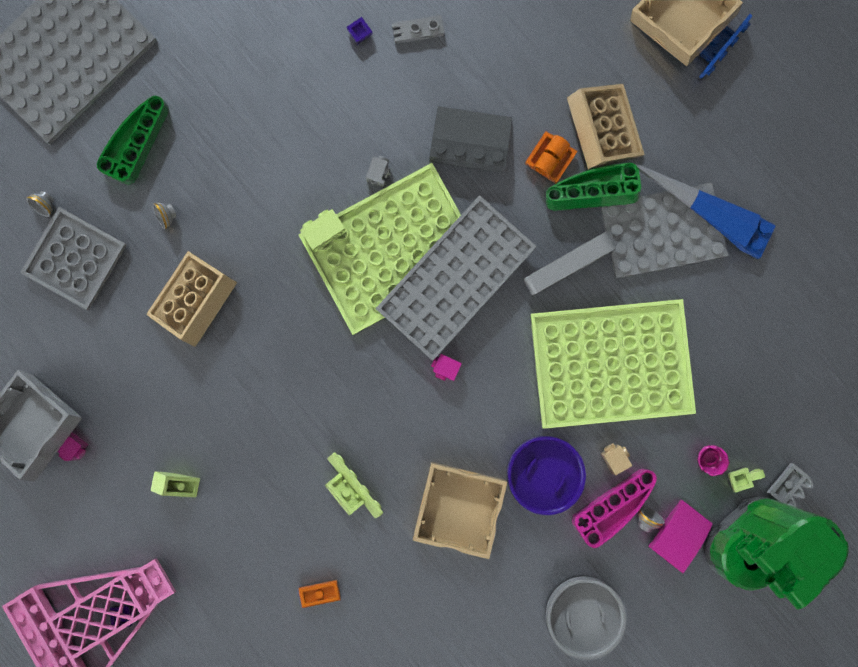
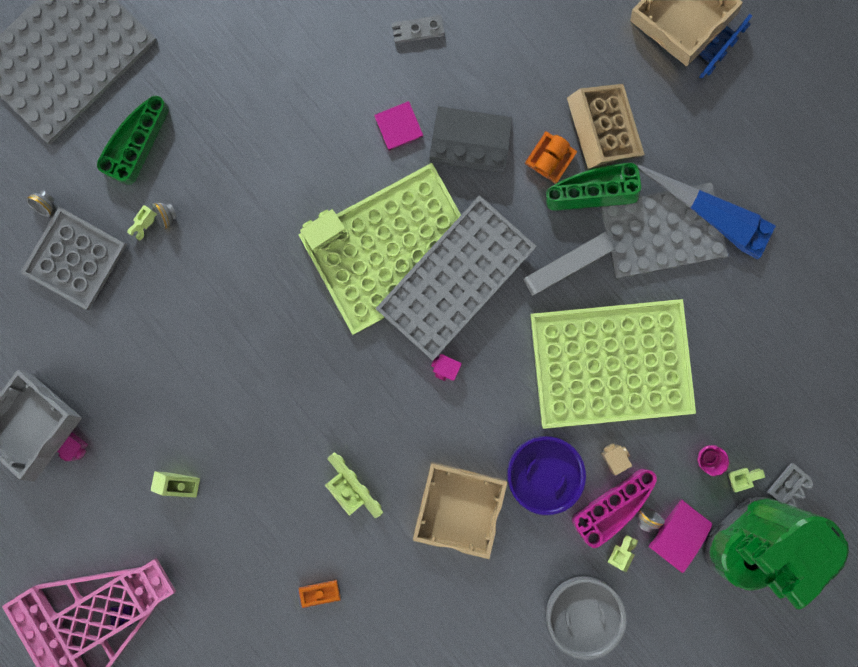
tan slope [146,251,237,347] -> none
dark purple plate [346,17,373,45] -> none
light grey brick [366,156,390,188] -> none
none -> yellowish green plate [127,205,157,241]
none -> dark pink tile [374,101,423,151]
none -> yellowish green plate [608,535,638,572]

